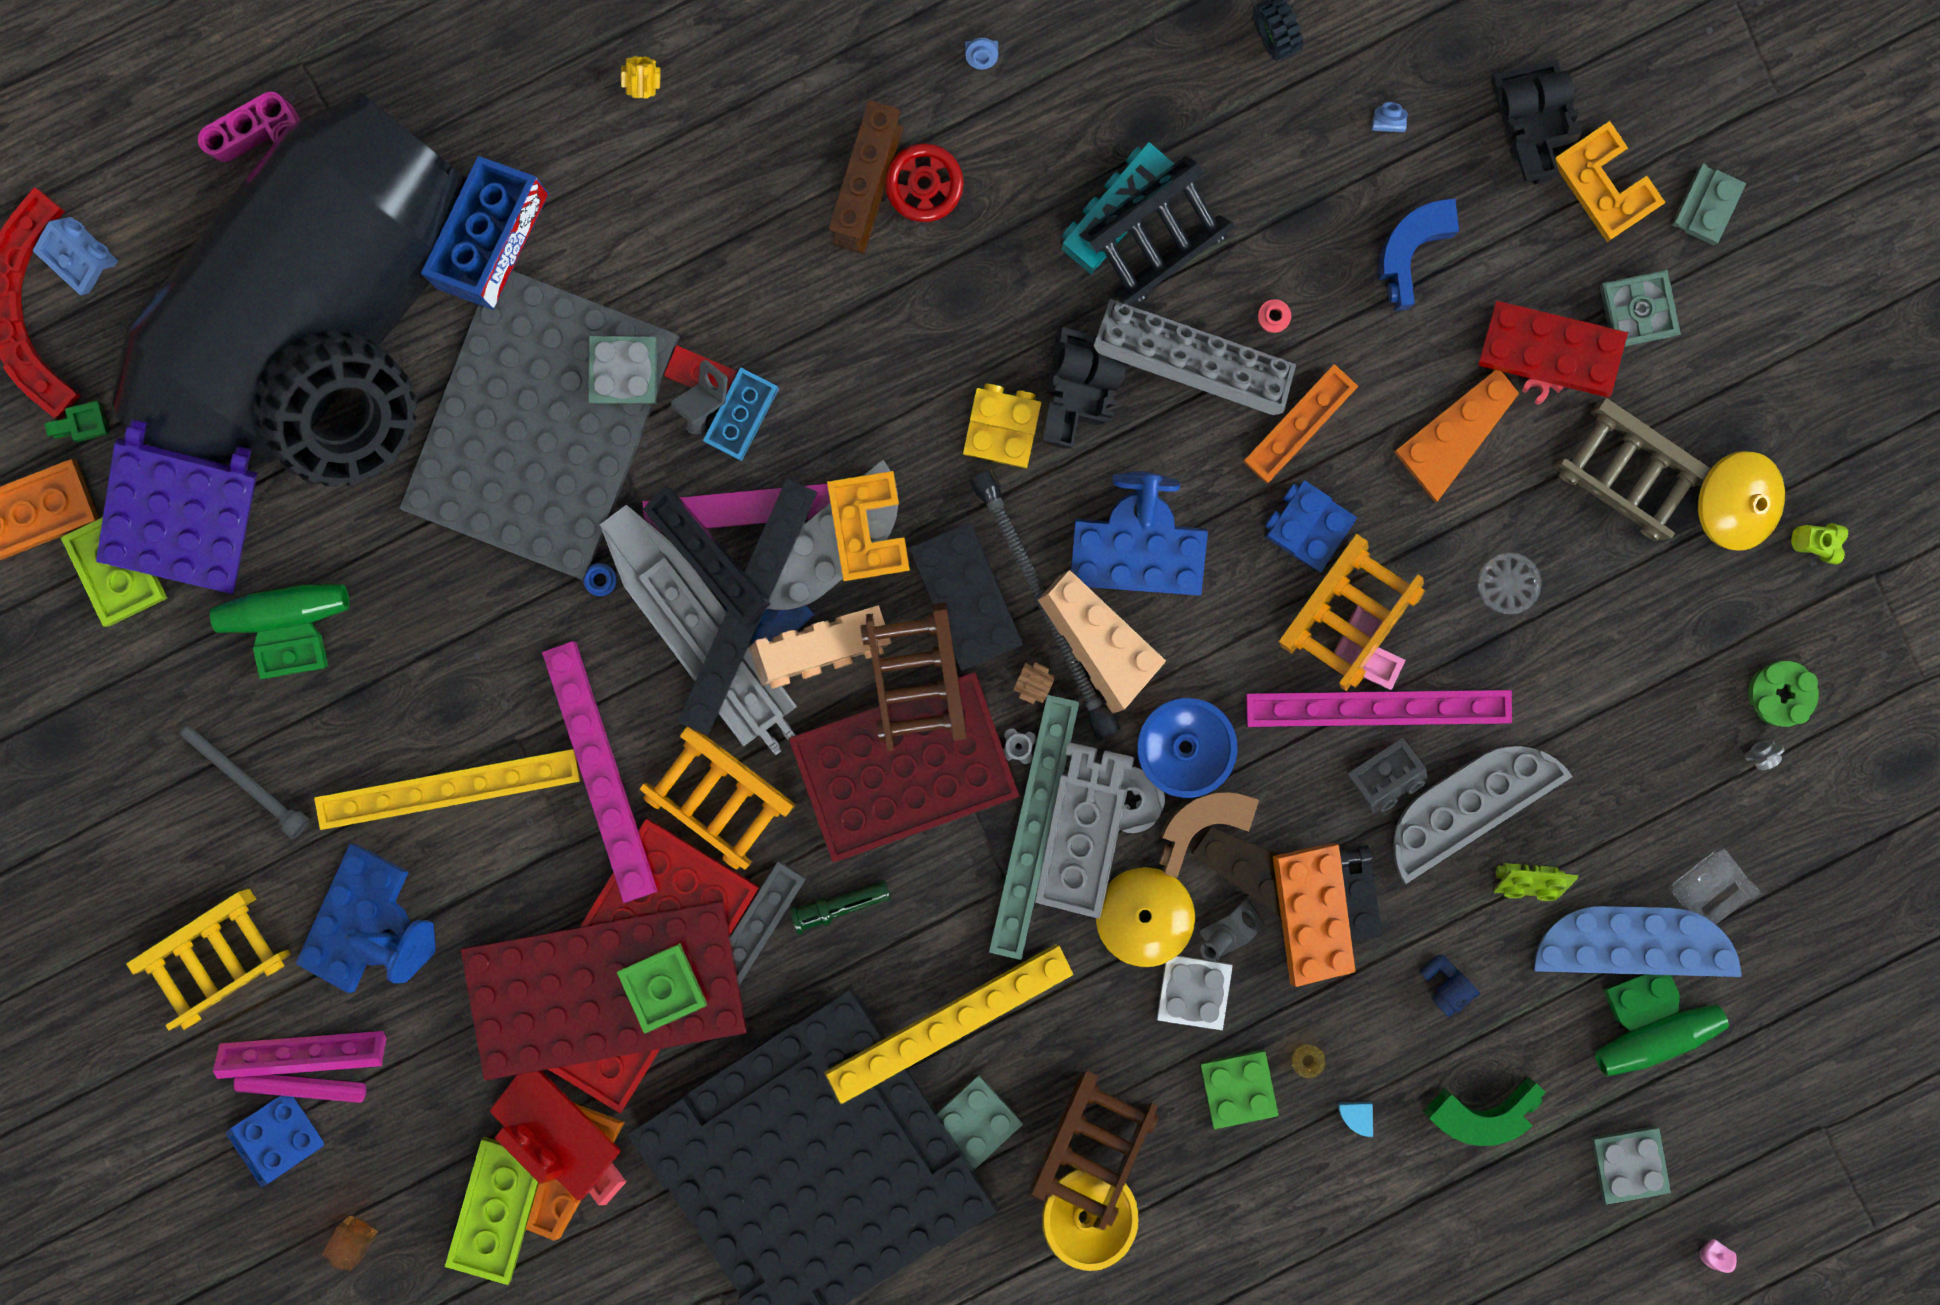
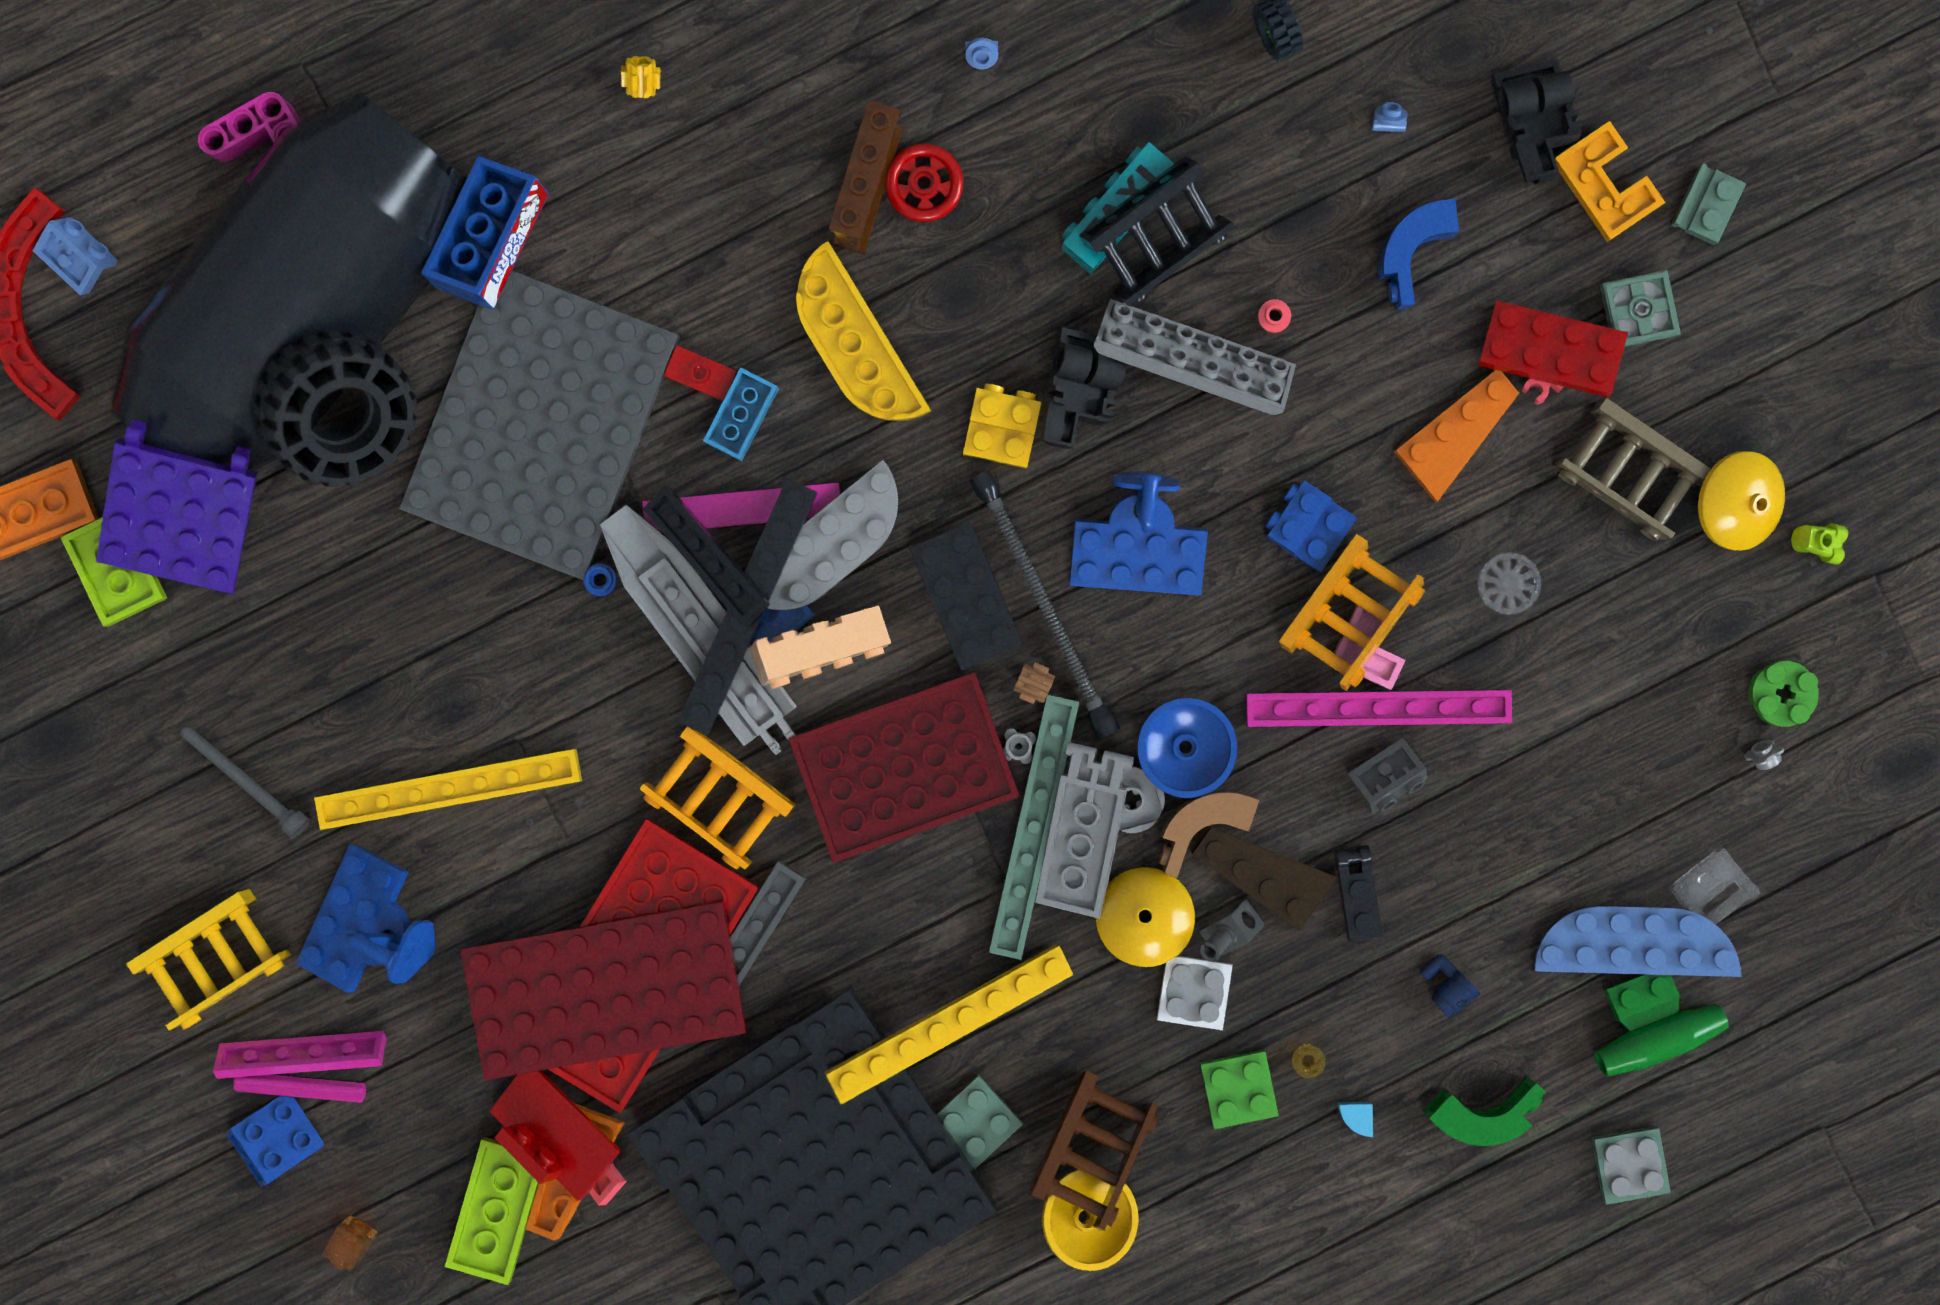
green plate [44,401,110,442] -> none
green plate [210,584,350,679] -> none
dark pink plate [542,641,658,903] -> none
light grey piece [589,336,658,405] -> none
bright green plate [617,943,707,1034] -> none
dark grey bracket [671,360,728,435] -> none
dark green pin [790,880,891,935] -> none
light orange plate [827,471,910,581] -> none
reddish brown fence [861,602,967,751] -> none
light nougat wedge [1038,570,1166,713] -> none
orange plate [1243,364,1358,484] -> none
orange plate [1273,842,1356,987] -> none
light grey plate [1393,746,1573,884] -> none
lime hinge [1493,863,1578,901] -> none
bright pink piece [1699,1239,1737,1273] -> none
none -> yellow plate [796,241,931,421]

